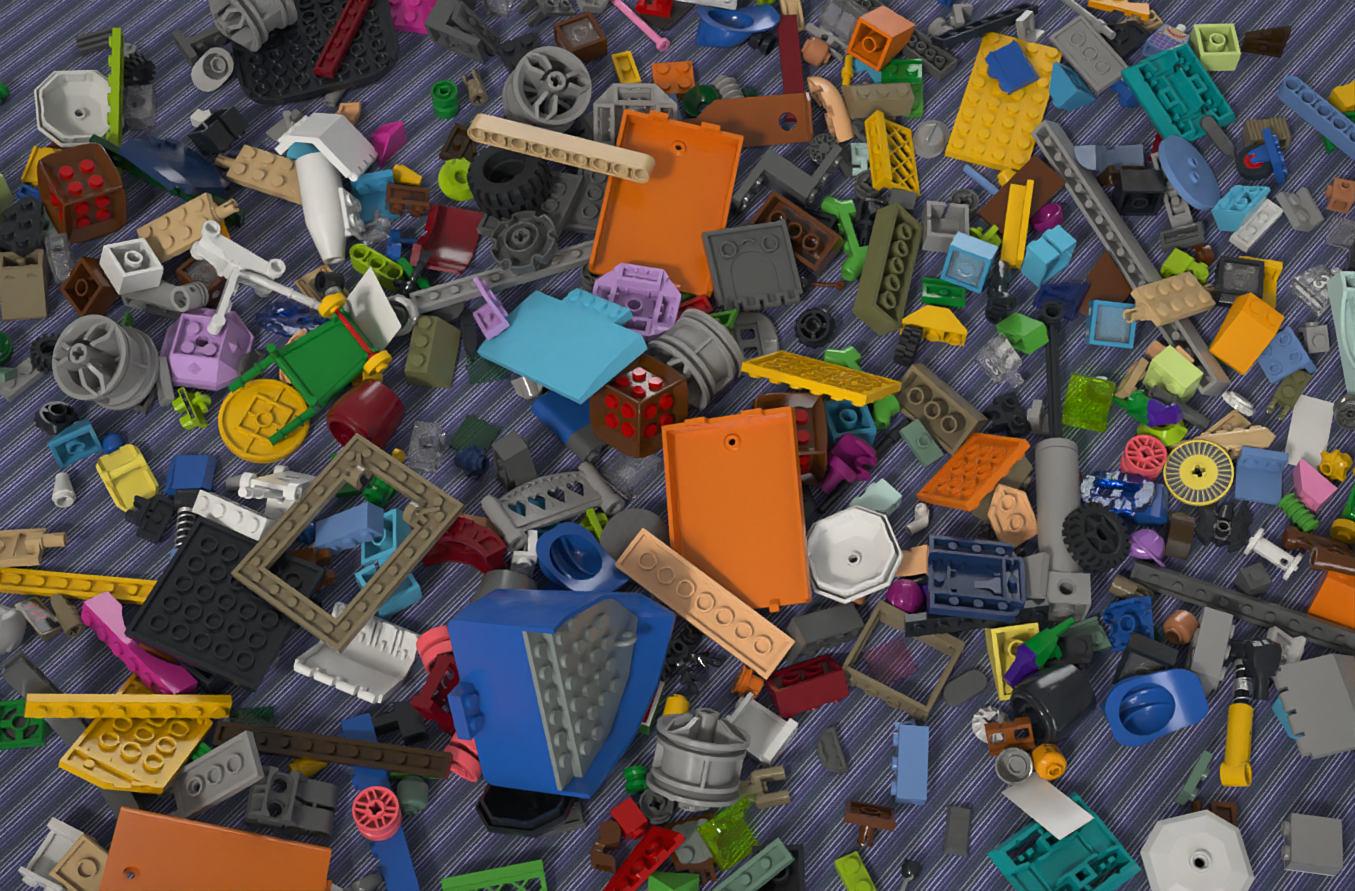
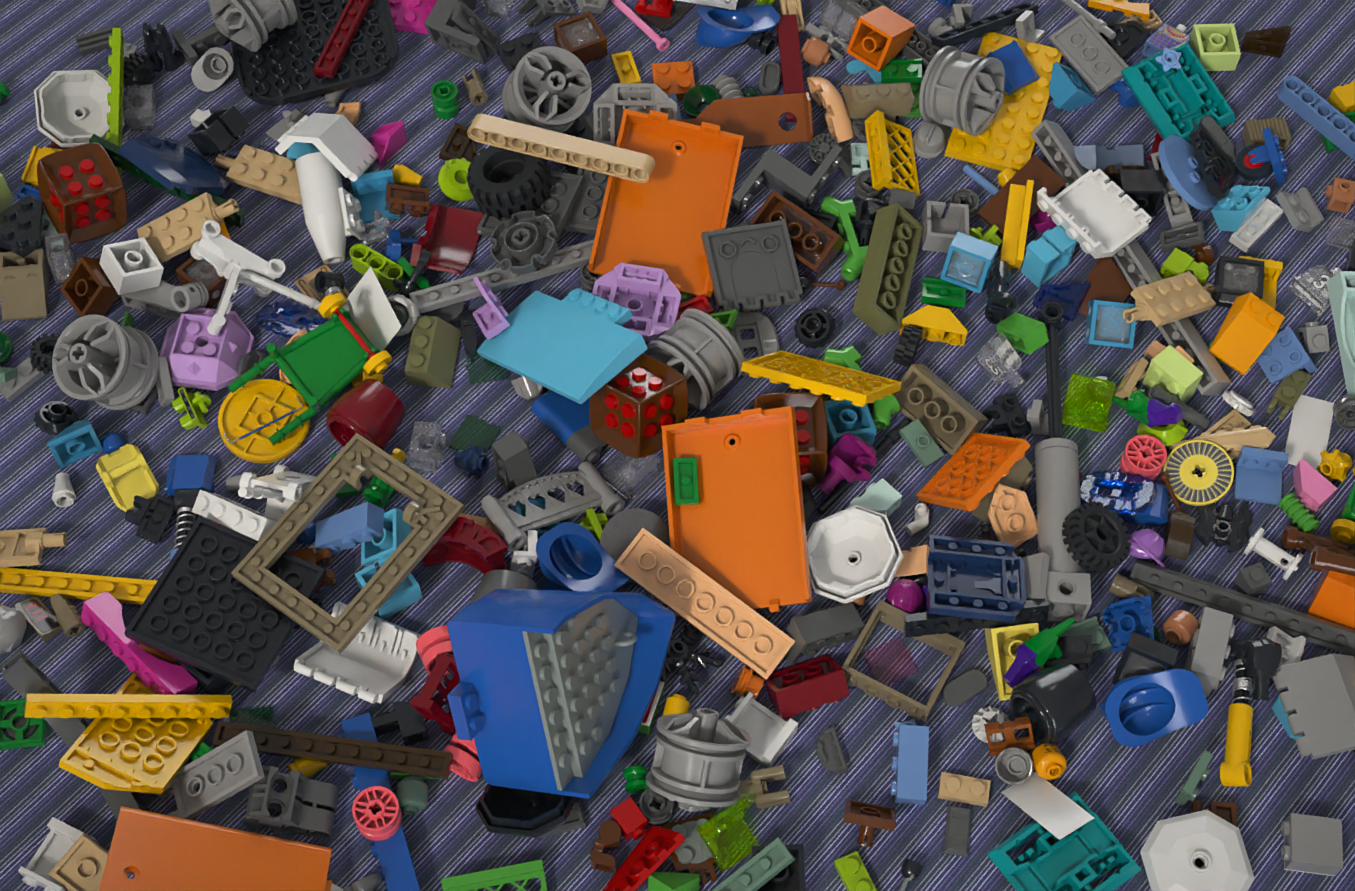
yellow bar [841,55,854,85] -> none
none -> black piece [143,22,184,72]
none -> blue piece [223,396,303,444]
none -> green plate [672,458,699,506]
none -> dark grey tile [758,61,781,96]
none -> light grey wheel [919,46,1005,136]
none -> tan plate [938,772,991,807]
none -> white hinge [1037,169,1152,259]
none -> light blue plate [1155,47,1181,72]
none -> reddish brown hinge [1160,472,1185,513]
none -> black plate [1189,123,1238,201]

